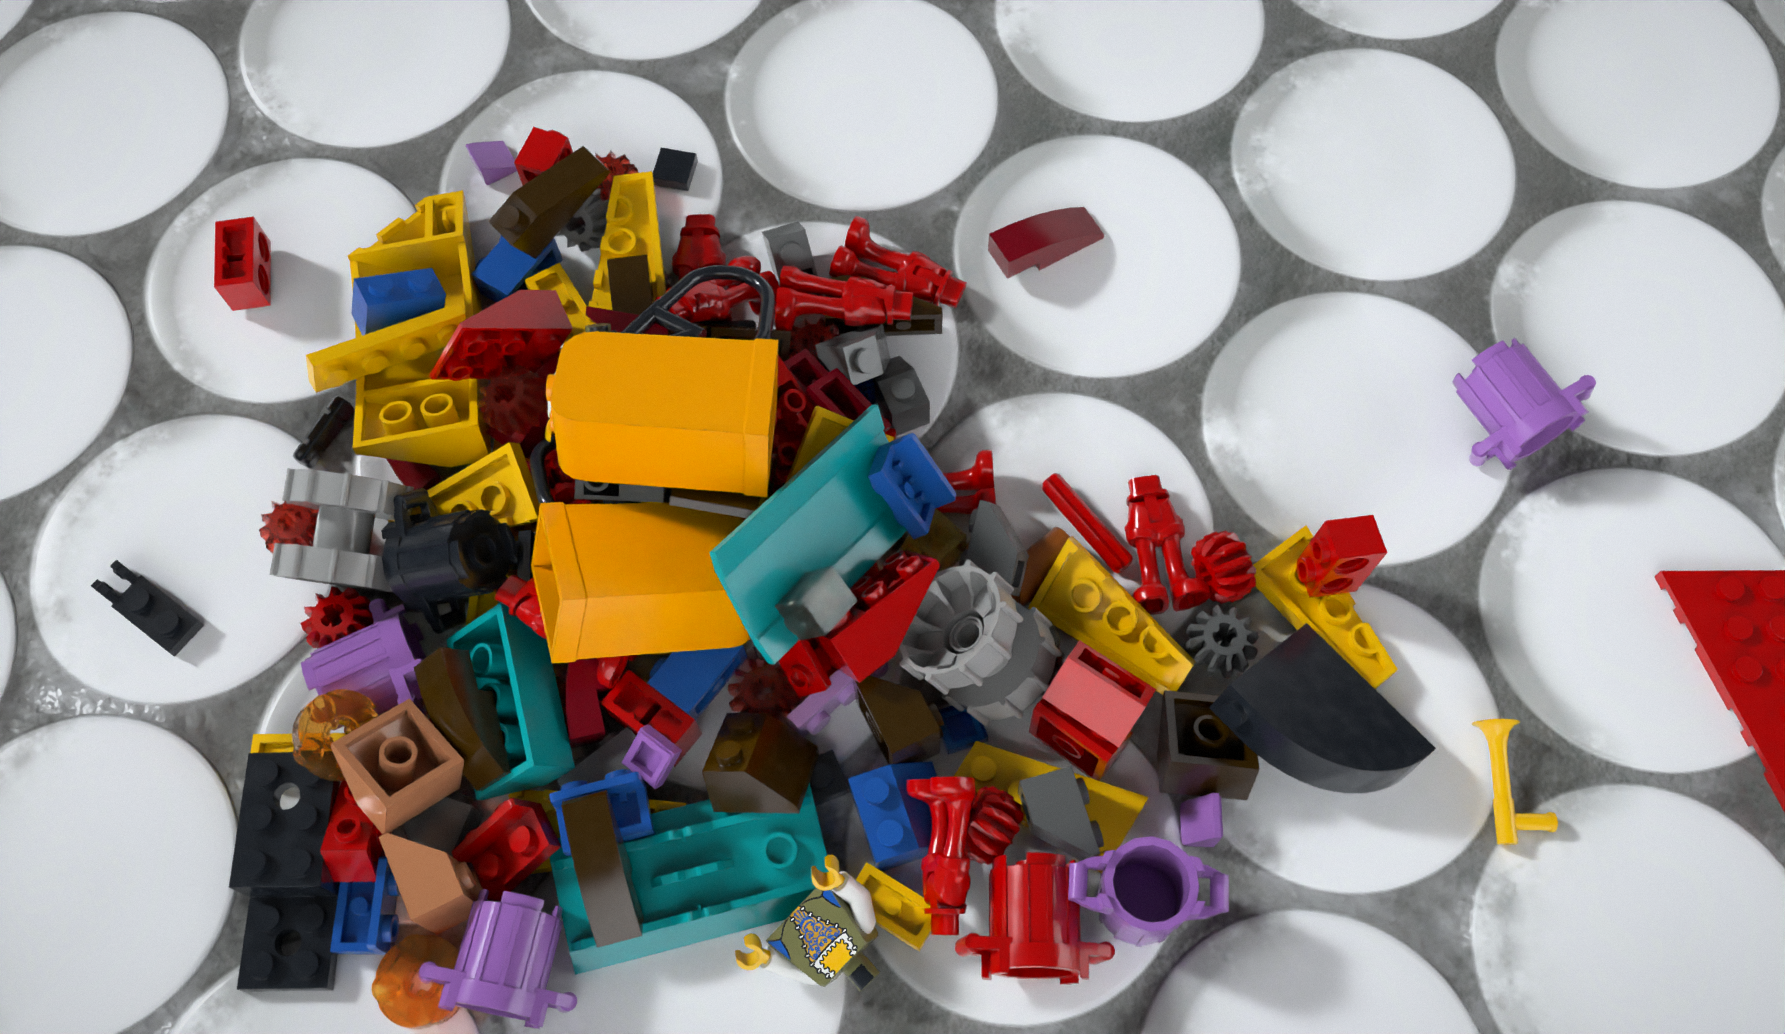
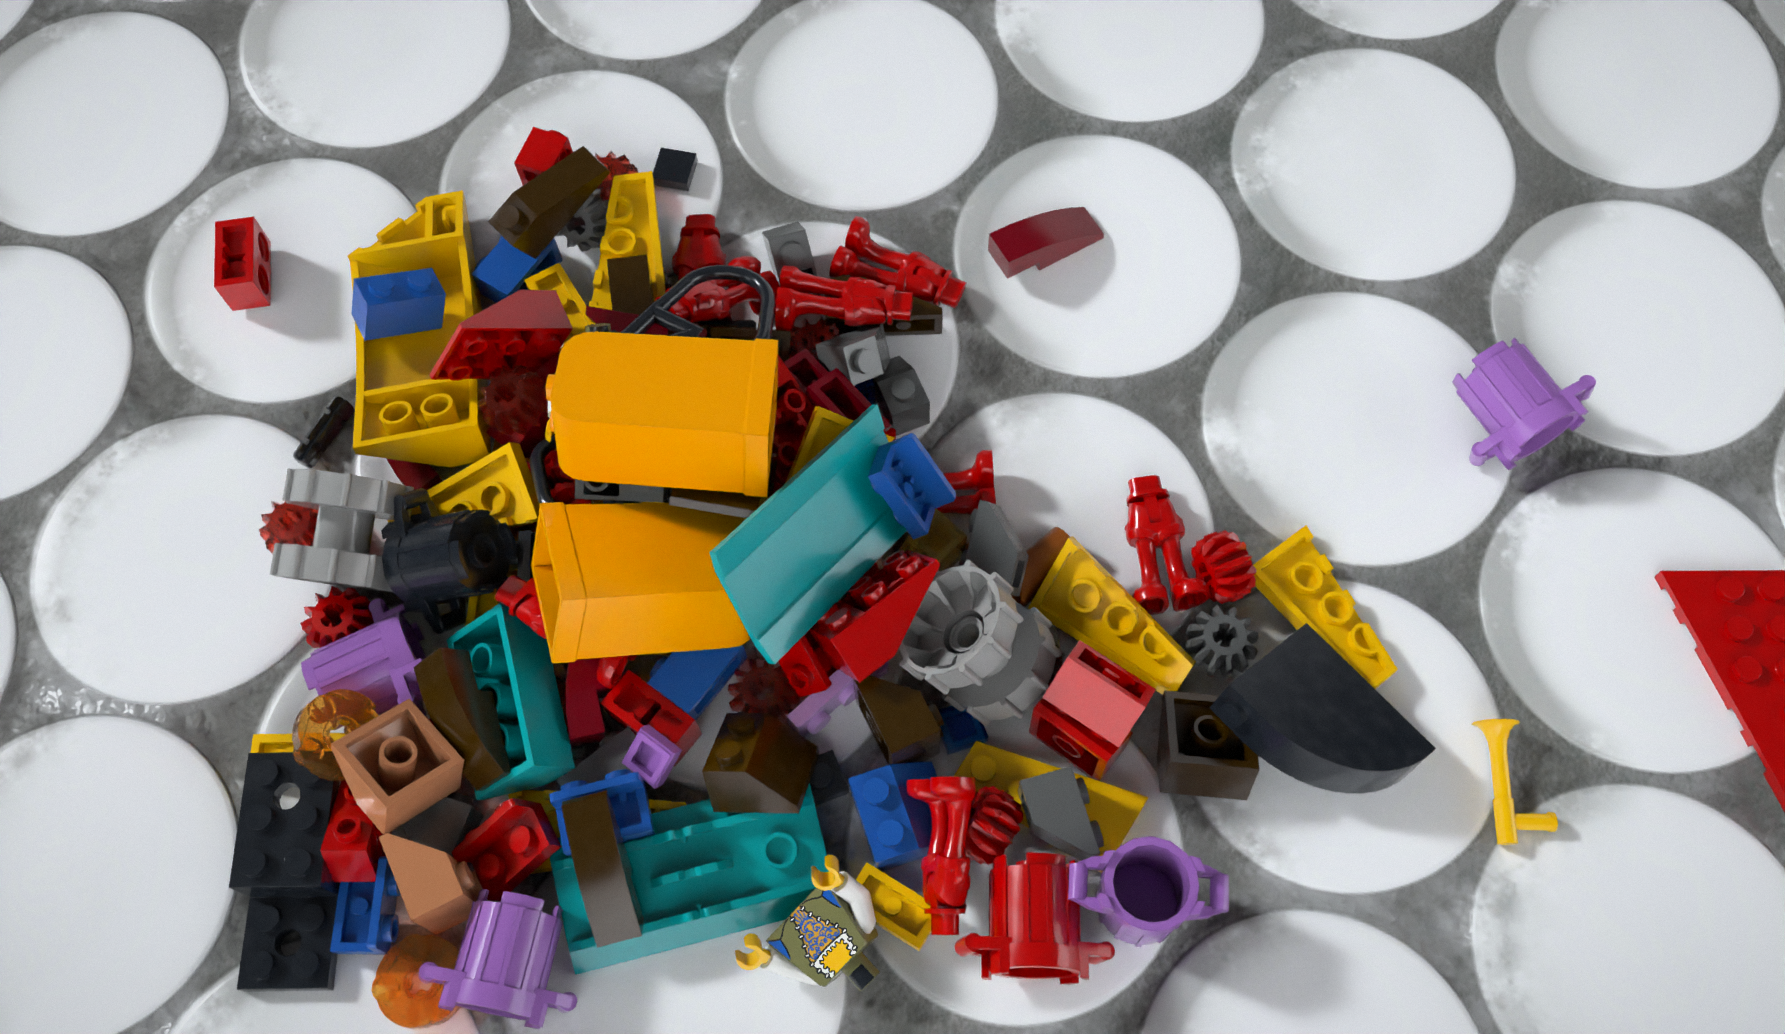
black hinge [91,560,204,657] -> none
yellow plate [306,303,466,393] -> none
medium lavender slope [465,141,517,185] -> none
clear smoke brick [775,566,858,640] -> none
red axle [1042,473,1133,574] -> none
medium lavender slope [1180,793,1223,847] -> none
red brick [1297,515,1388,598] -> none

